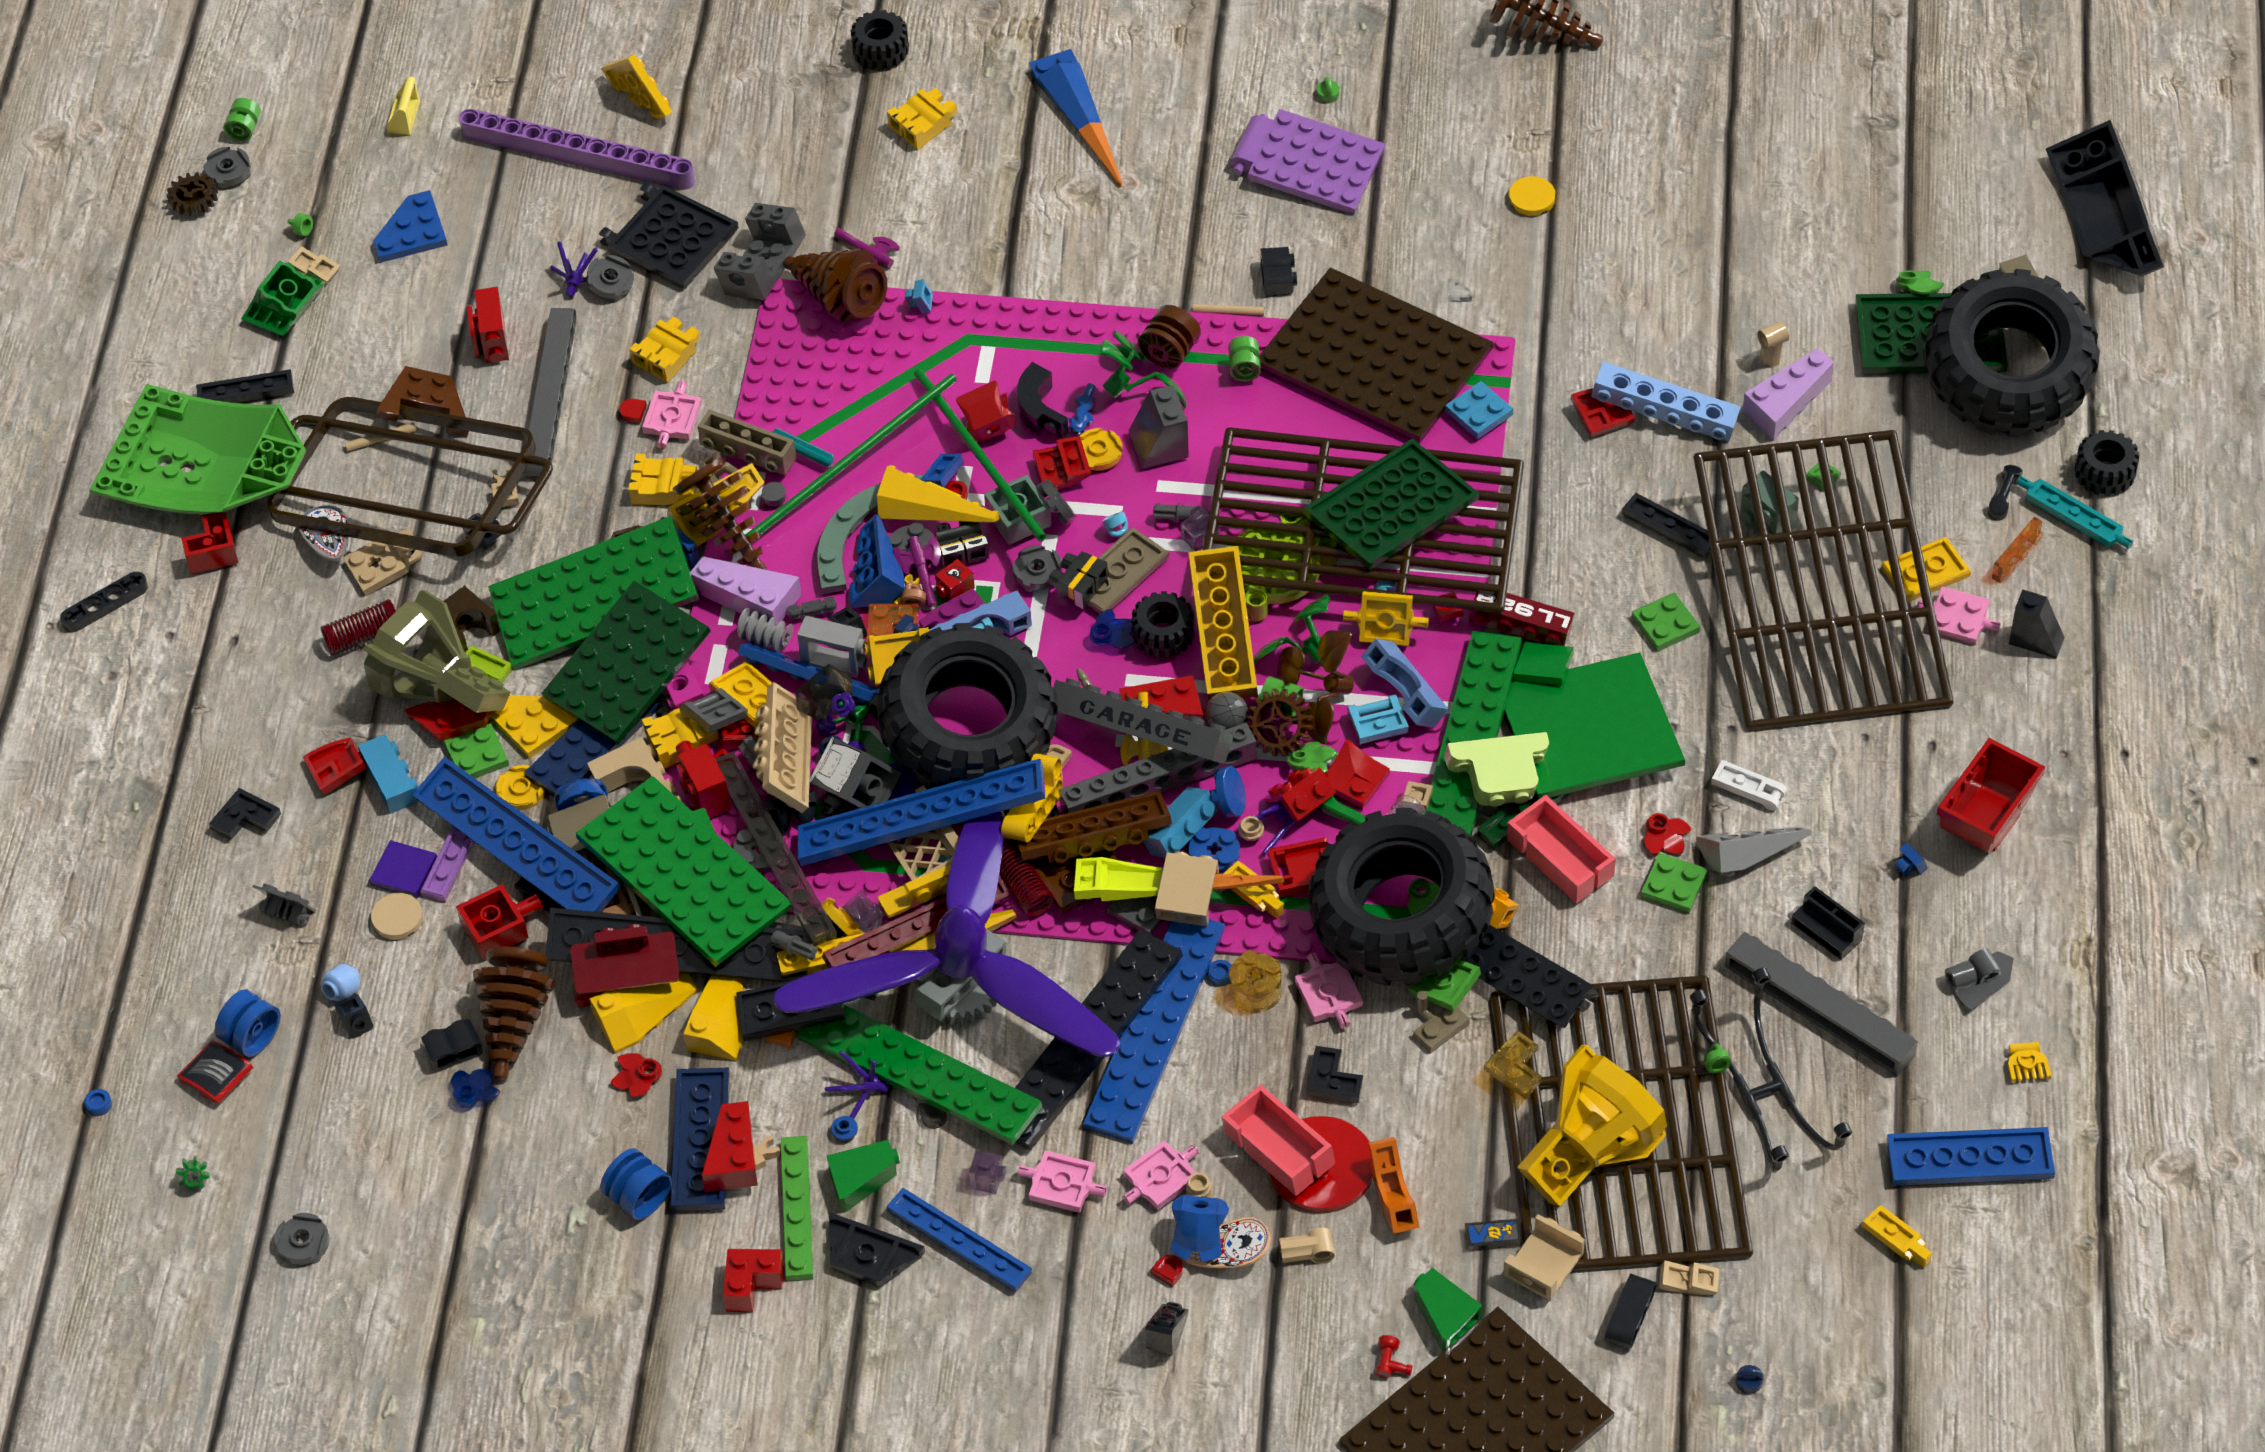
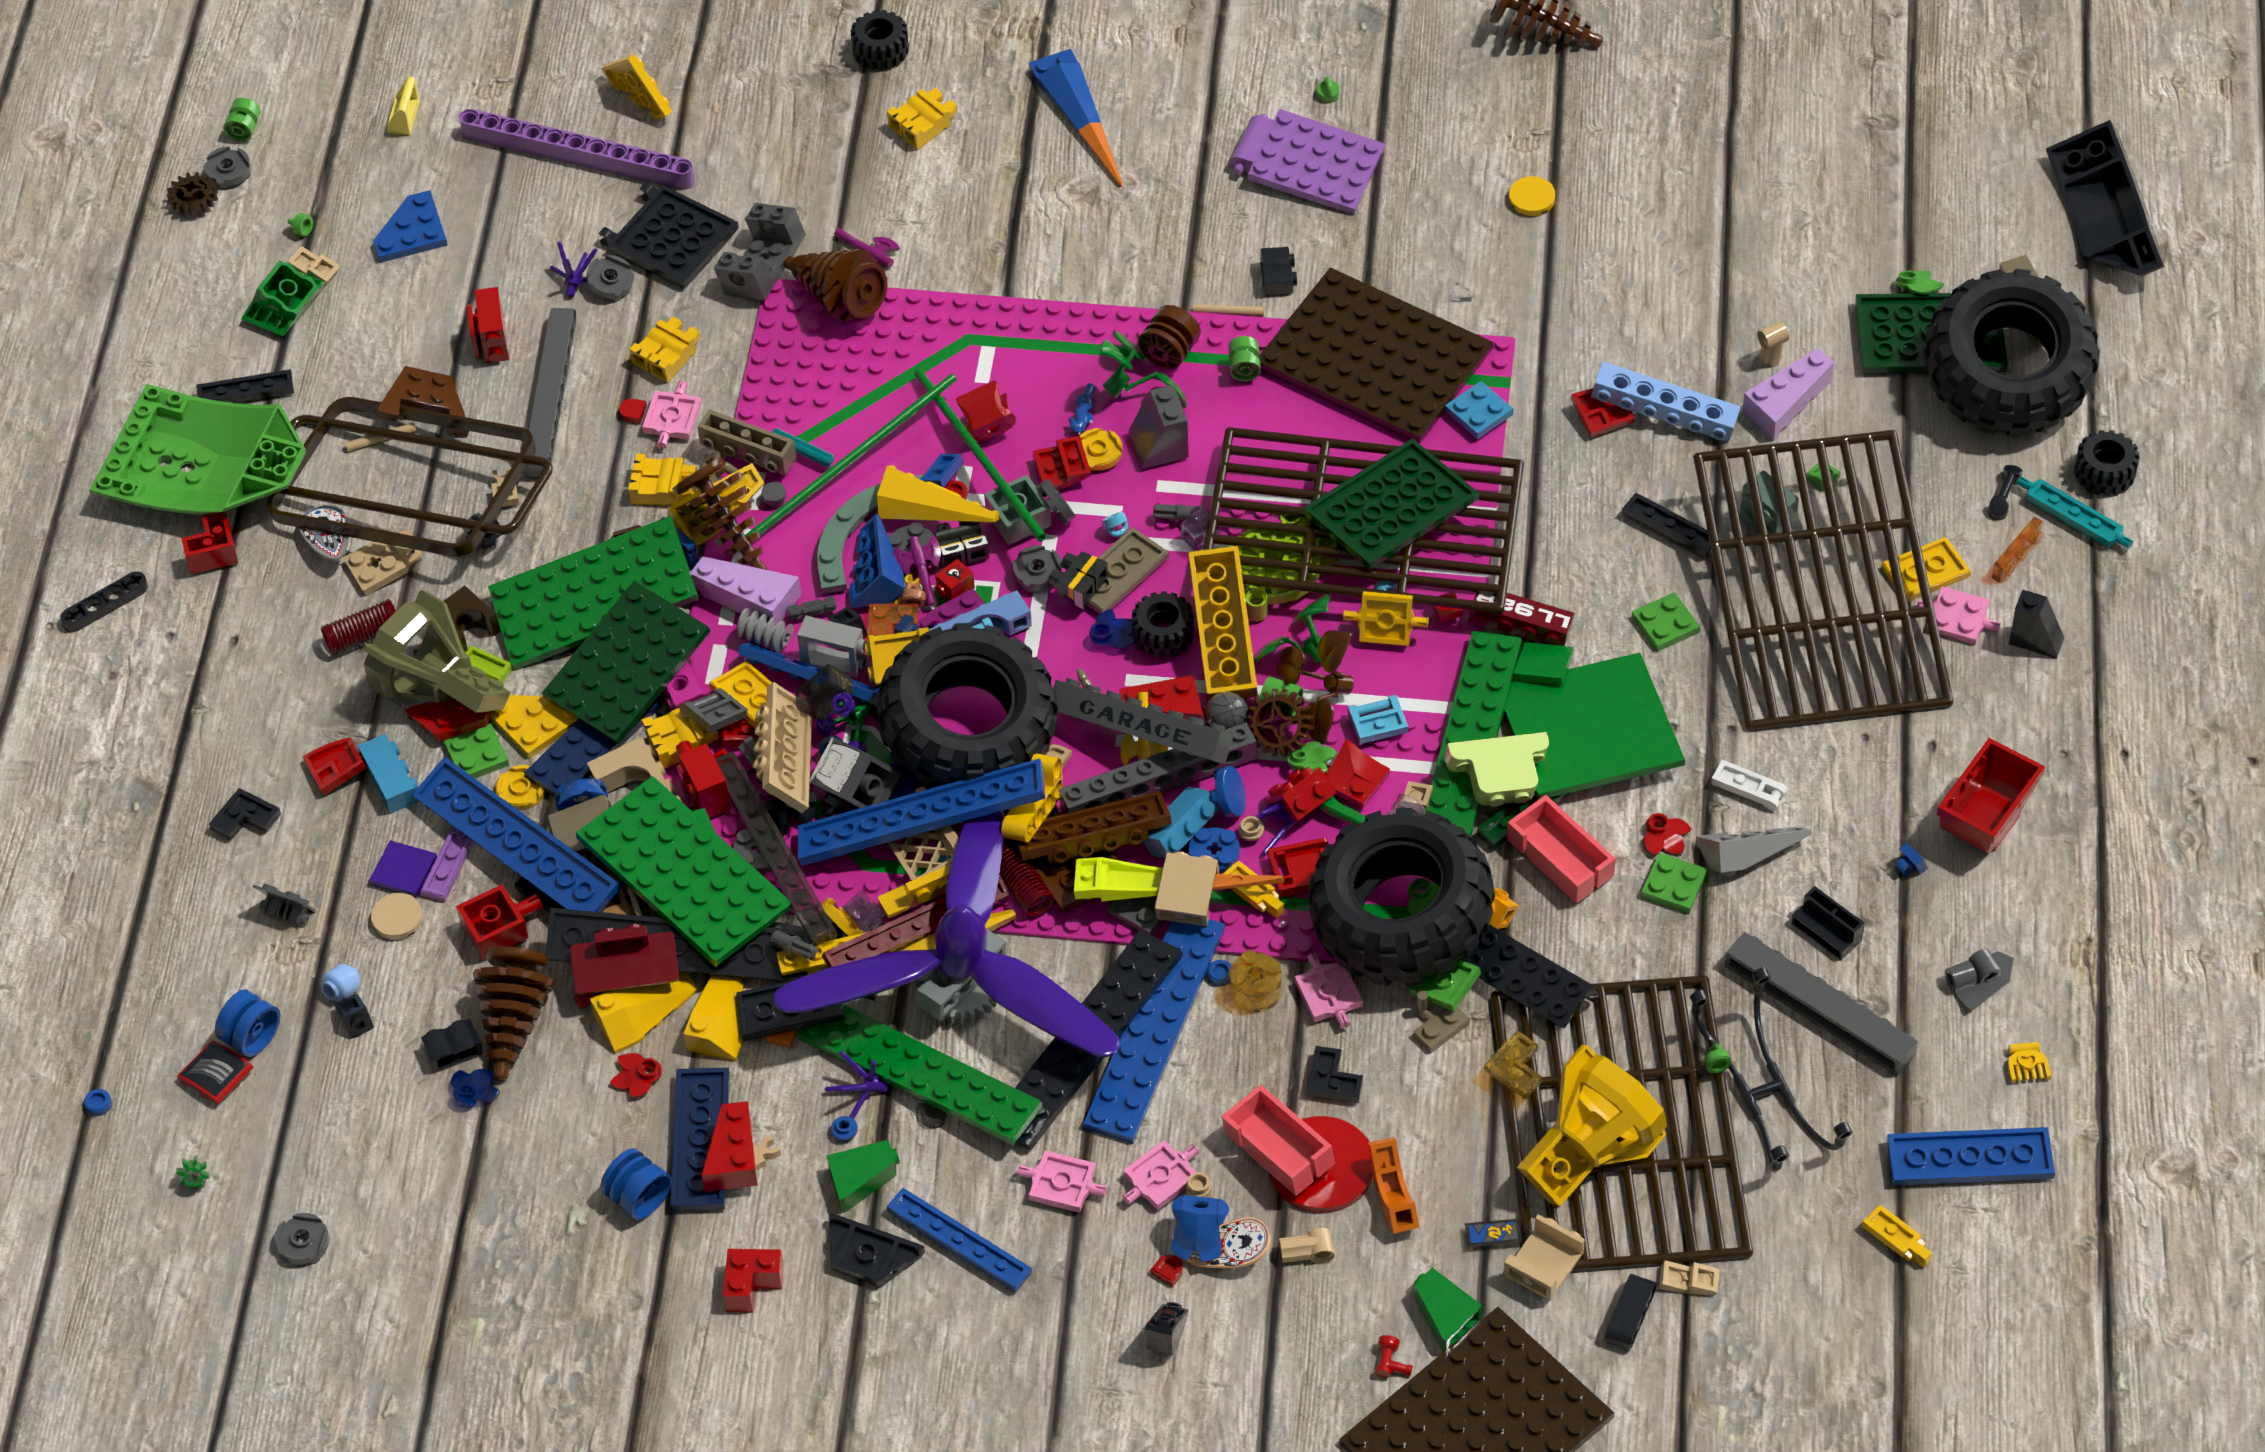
bright green plate [781,1136,814,1281] -> none
dark azure tile [904,279,933,314] -> none
clear purple brick [969,1150,1006,1194] -> none
black arch [1017,362,1069,439] -> none
medium blue arch [1361,638,1449,728] -> none
dark blue tile [1735,1365,1764,1394] -> none

